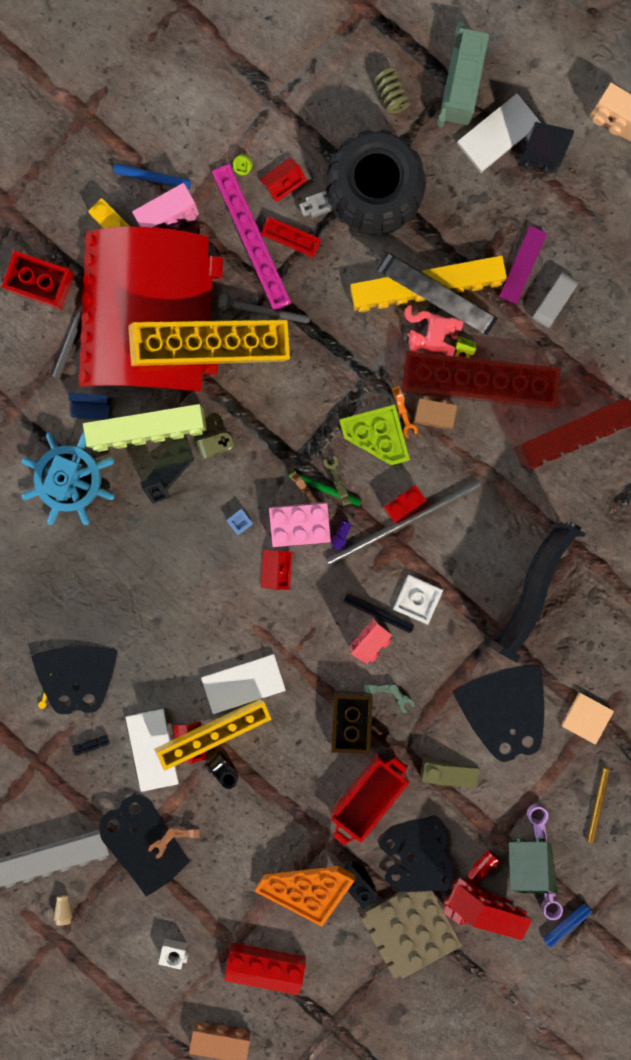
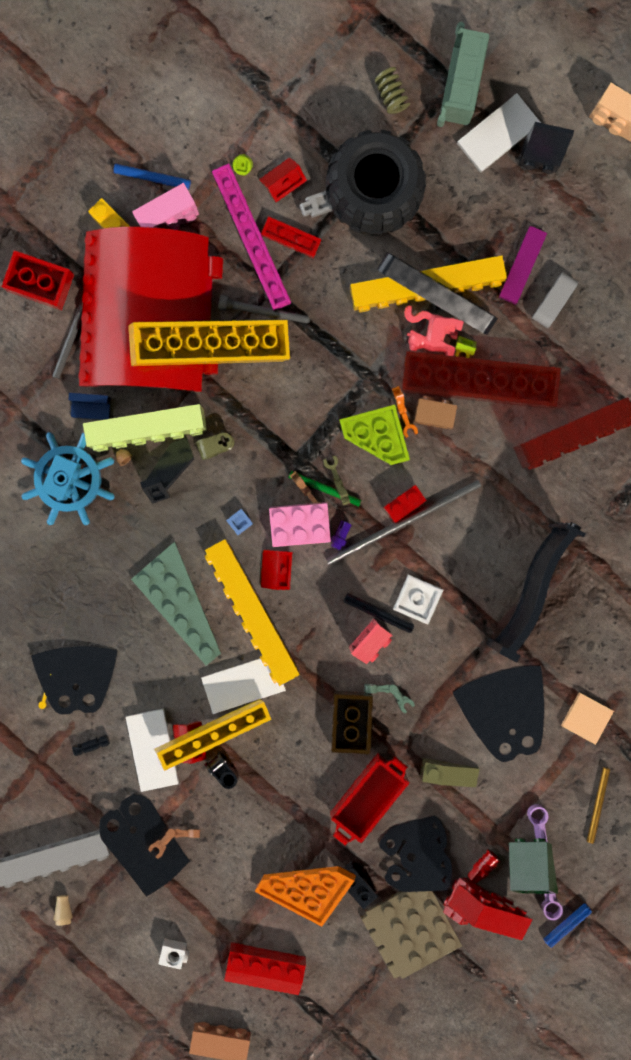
none -> medium nougat hinge [115,449,133,466]
none -> sand green wing [131,542,221,666]
none -> yellow brick [204,539,300,686]

